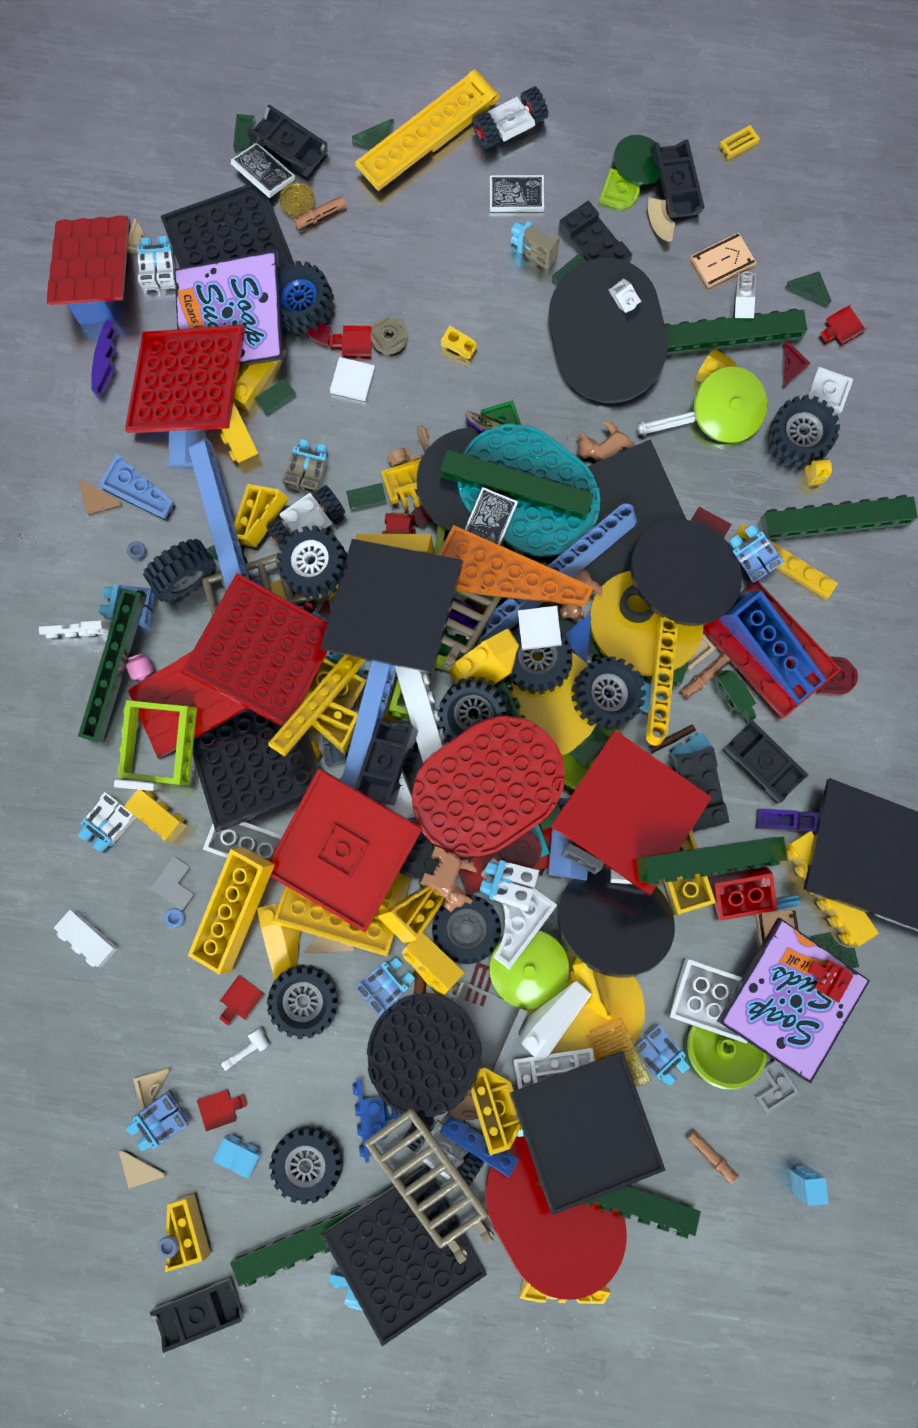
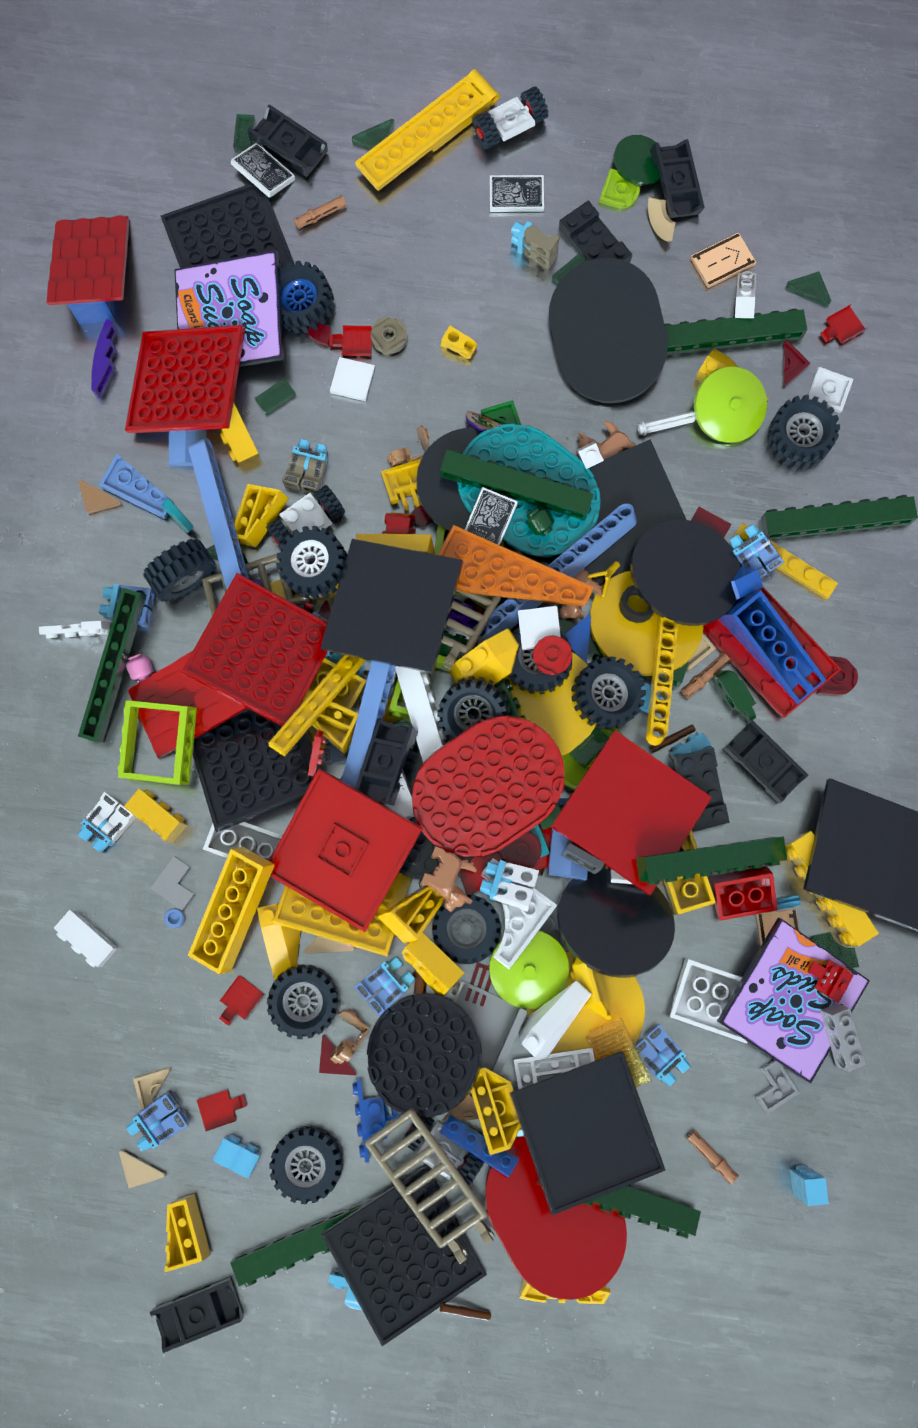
white tile [114,778,163,791] -> none
tan tile [127,219,146,254] -> none
sand blue tile [127,541,147,561] -> none
hips [137,236,175,288] -> none
sand blue tile [157,1235,180,1258] -> none
white brick [221,1027,270,1071] -> none
yellow wedge [234,350,285,412] -> none
clear yellow tile [280,183,316,218] -> none
clear green tile [346,483,387,510] -> none
white brick [609,279,641,313] -> none
lime dish [687,1025,767,1090] -> none
yellow tile [719,125,760,160] -> none
dark purple slope [758,809,819,833] -> none
yellow leg [805,458,832,485] -> none
none -> teal tile [161,499,194,533]
none -> piece [308,731,326,780]
none -> dark red tile [319,1035,357,1076]
none -> medium nougat piece [329,1010,370,1064]
none -> reddish brown piece [440,1303,491,1321]
none -> dark green head [526,507,554,536]
none -> red tile [533,635,572,675]
none -> white brick [577,441,604,469]
none -> yellow plant [587,561,620,598]
none -> blue slope [731,566,763,599]
none -> light grey brick [820,1003,866,1072]

